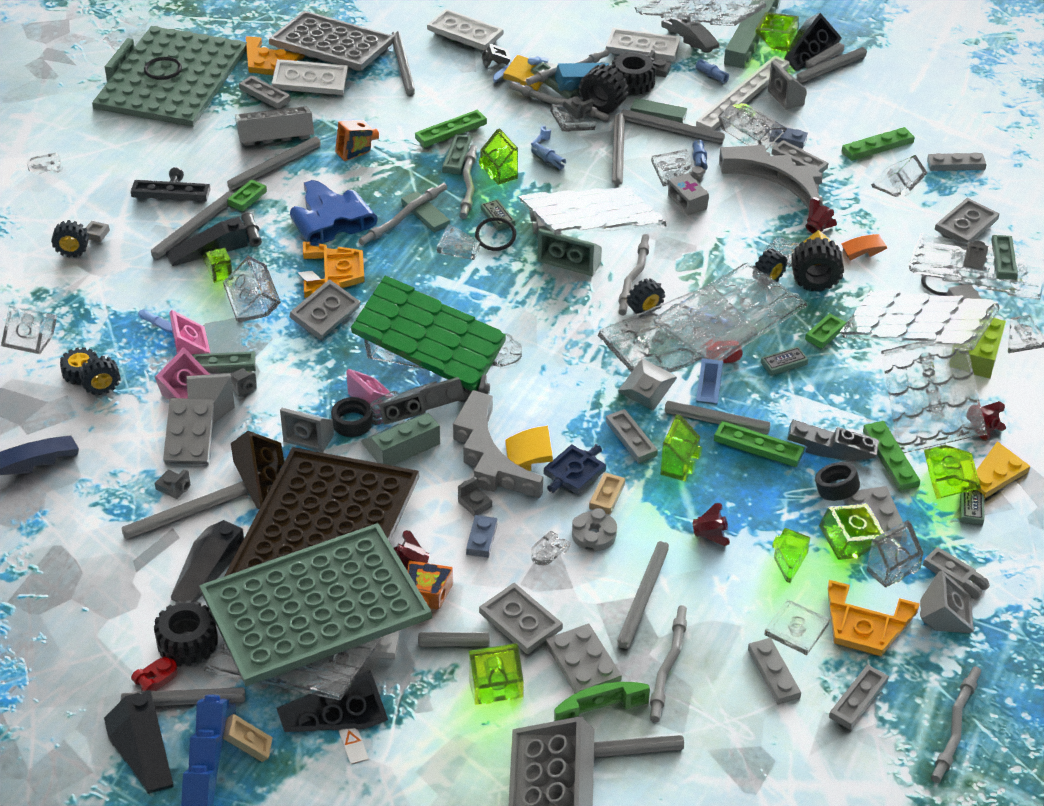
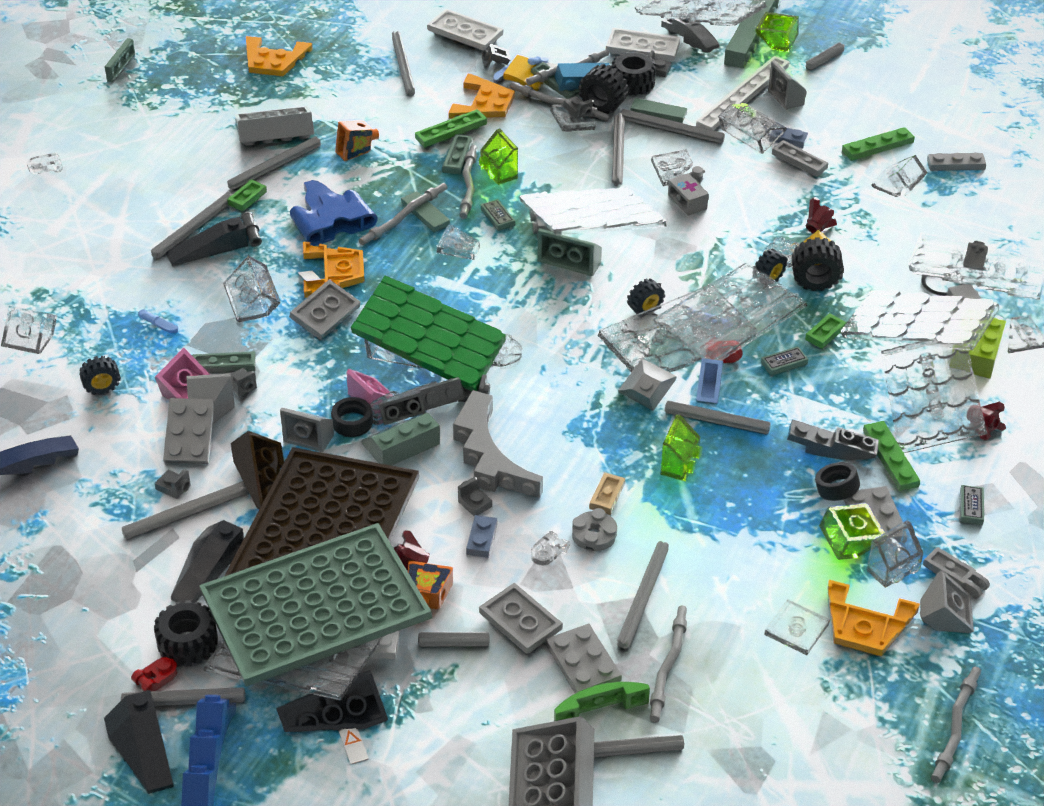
black wheel [51,220,89,258] -> none
black wheel [60,347,97,385] -> none
light grey plate [86,220,110,242] -> none
sand green plate [92,26,247,127] -> none
black plate [130,167,211,202] -> none
black tyre [144,57,182,80] -> none
bright pink slope [169,310,210,355] -> none
clear neon green slope [202,248,233,283] -> none
tan plate [223,714,273,762] -> none
light grey plate [239,75,291,109] -> none
light grey plate [269,11,395,71] -> none
white plate [272,59,348,95] -> none
clear neon green slope [469,643,524,705] -> none
black tyre [475,217,516,251] -> none
yellow slope [505,425,553,471] -> none
light blue hand [531,126,551,146] -> none
medium blue pin [531,143,566,169] -> none
dark blue plate [543,444,606,495] -> none
light grey plate [606,409,658,463] -> none
light grey bar [618,234,650,315] -> none
medium blue pin [692,140,708,171] -> none
dark red rock [693,503,730,546] -> none
medium blue pin [695,59,729,84] -> none
bright green plate [714,421,805,467] -> none
light grey arch [719,145,823,211] -> none
light grey plate [748,637,801,705] -> none
clear neon green slope [772,528,811,584] -> none
black wedge [784,12,842,71] -> none
light grey axle [796,47,867,83] -> none
light grey plate [829,664,889,730] -> none
orange slope [841,234,888,261] -> none
clear neon green slope [924,444,981,499] -> none
light grey plate [934,197,1000,246] -> none
yellow wing [968,441,1031,499] -> none
sand green tile [991,234,1018,280] -> none
none -> light orange wing [448,73,515,119]

